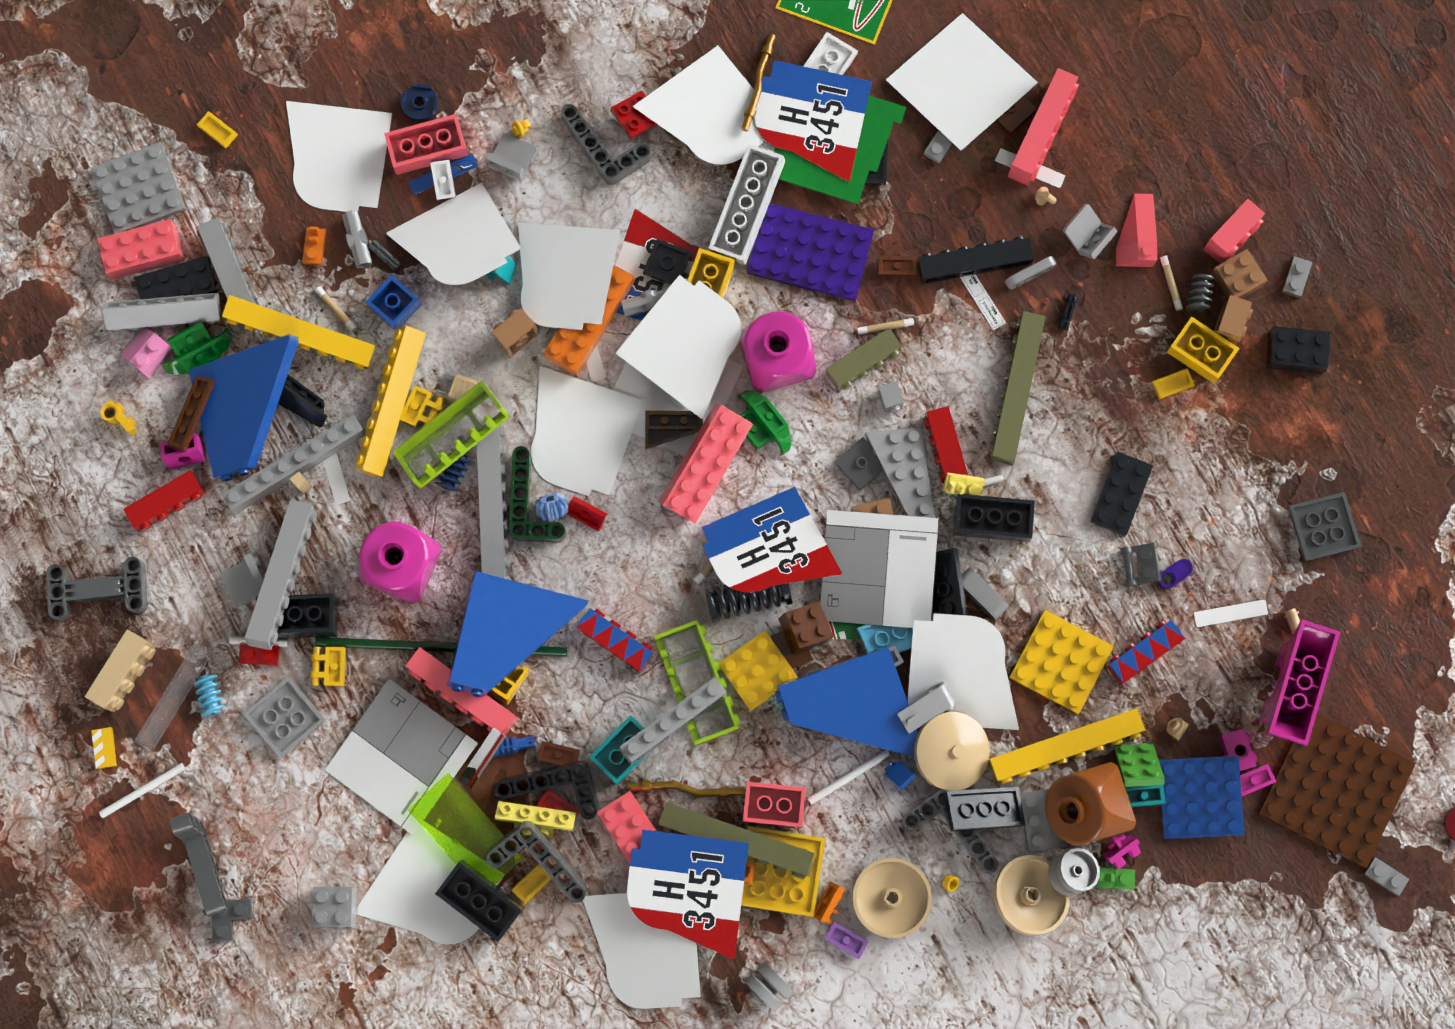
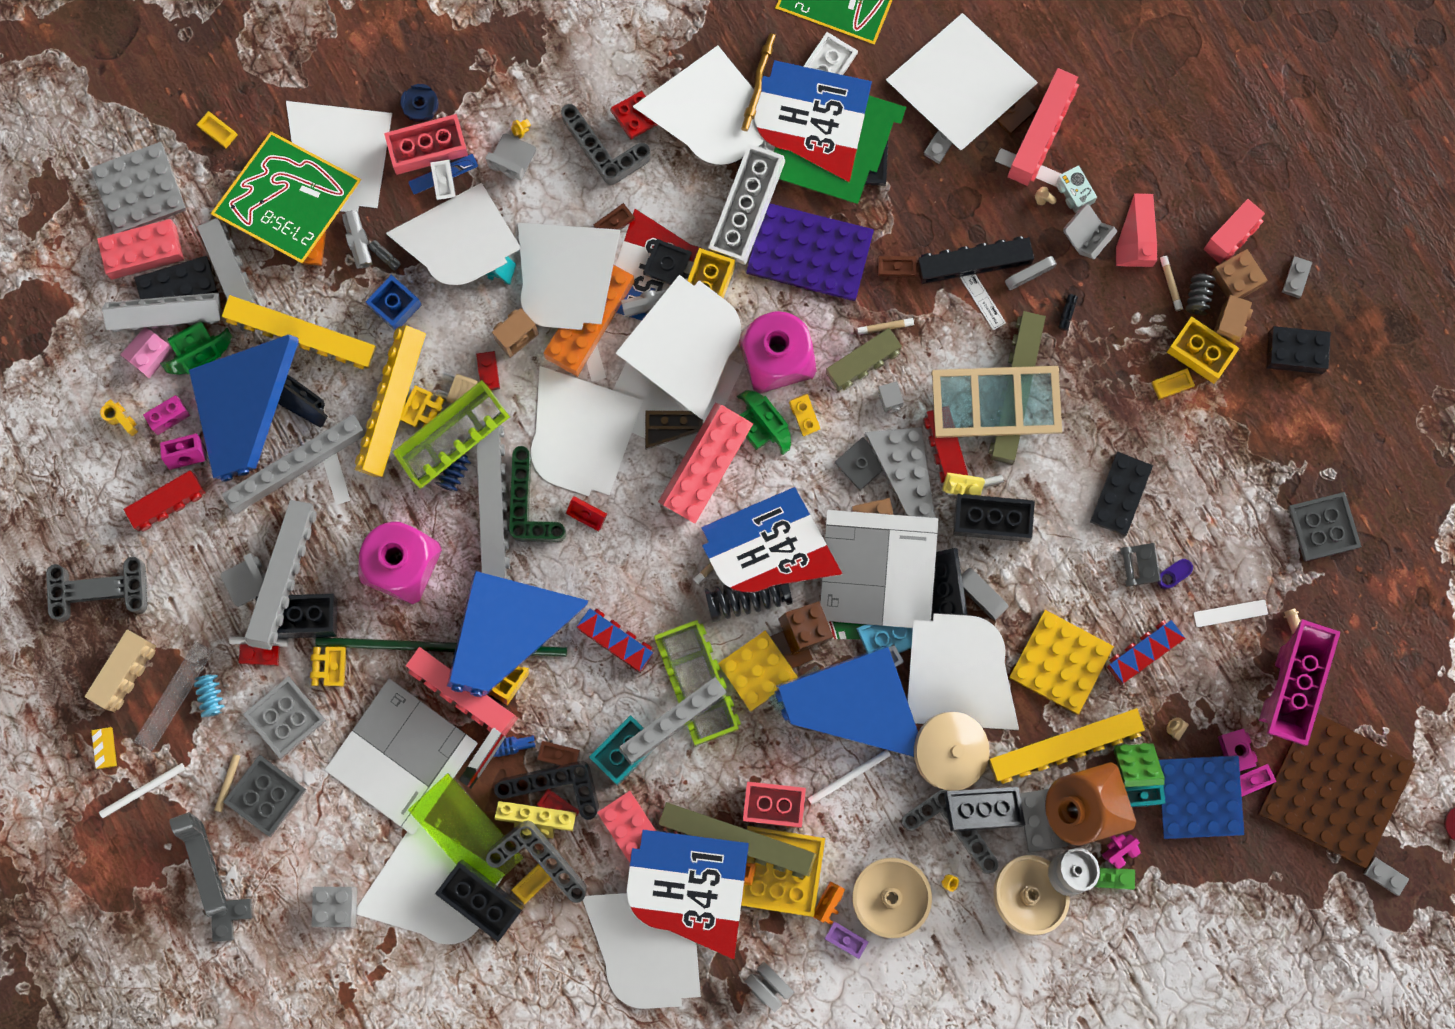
reddish brown tile [167,375,215,452] -> none
tan piece [290,471,313,494] -> none
tan bar [315,287,357,332] -> none
medium blue gear [535,493,568,521] -> none
pearl gold bar [627,780,745,798] -> none
blue slope [883,761,916,793] -> none
light grey door [896,682,956,734] -> none
none -> dark pink brick [143,395,191,435]
none -> green sticker [211,132,362,263]
none -> tan bar [214,754,241,812]
none -> dark grey plate [224,755,307,837]
none -> red plate [476,351,500,390]
none -> copper plate [593,203,635,230]
none -> yellow plate [789,393,821,436]
none -> door [931,366,1062,438]
none -> light aqua brick [1056,165,1097,213]

